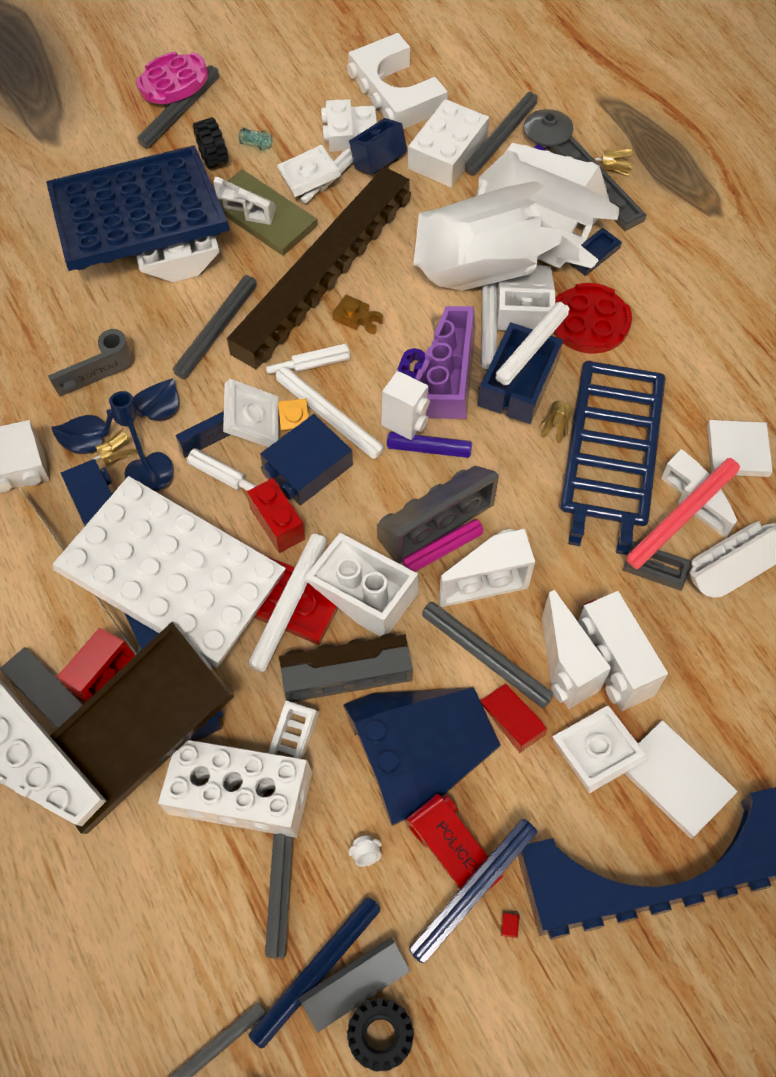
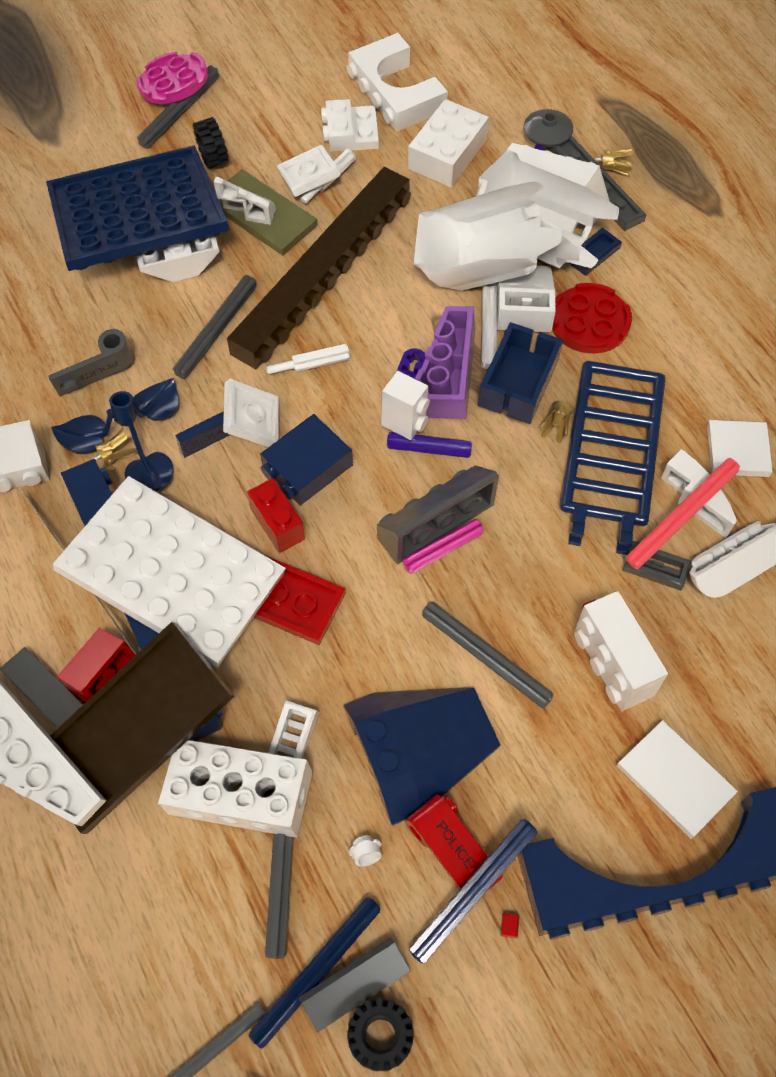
white axle [187,448,256,491] -> none
clear light blue pin [239,127,272,151] -> none
white axle [249,533,326,672] -> none
white axle [275,367,384,459] -> none
plate [278,398,308,431] -> none
dark grey piece [279,633,413,702] -> none
white slope [305,533,418,637] -> none
pearl gold plate [332,294,383,334] -> none
dark blue brick [349,118,407,174] -> none
white slope [438,529,535,607] -> none
dark grey axle [465,91,538,175] -> none
red slope [481,683,547,753] -> none
white axle [496,302,569,385] -> none
white slope [541,590,611,709] -> none
white plate [552,706,646,793] -> none

